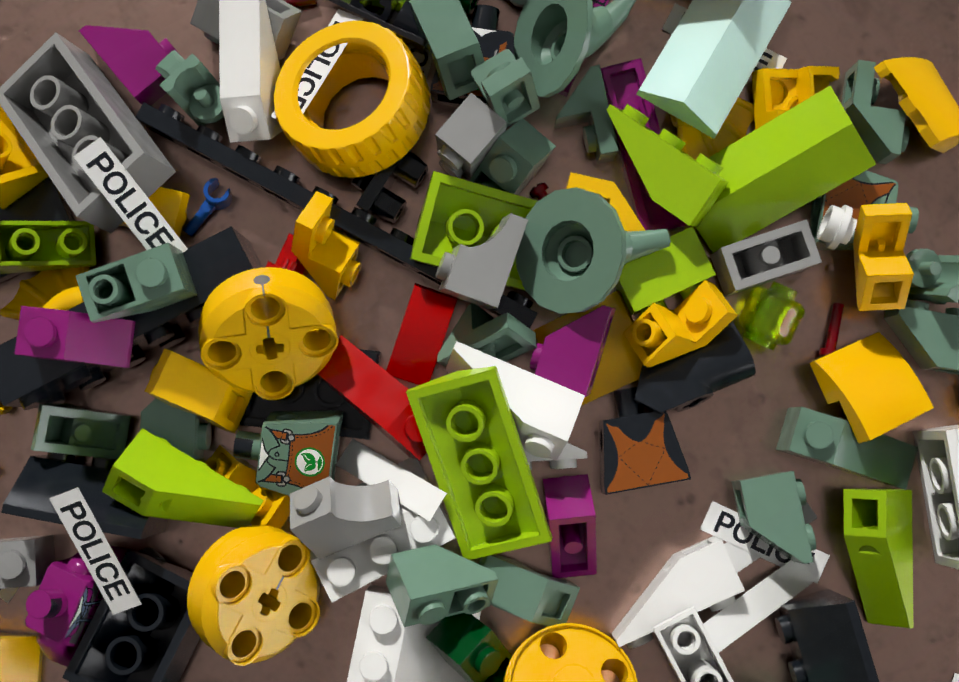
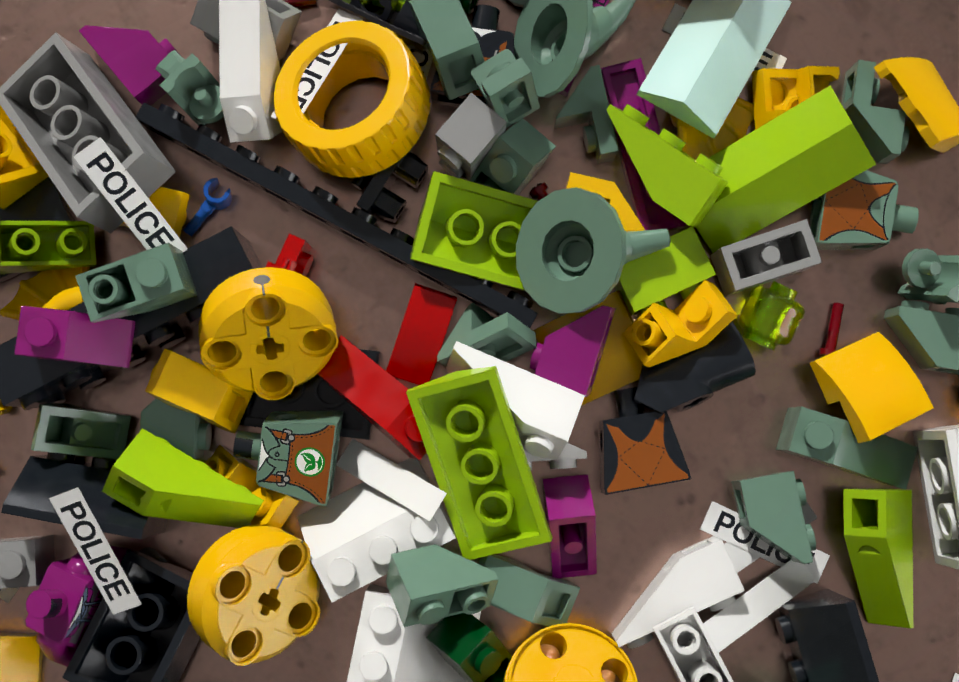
light grey arch [290,476,401,559] -> none
yellow slope [291,191,361,300] -> none
light grey arch [436,213,528,310] -> none
white plate [817,205,857,250] -> none
yellow slope [853,203,914,311] -> none

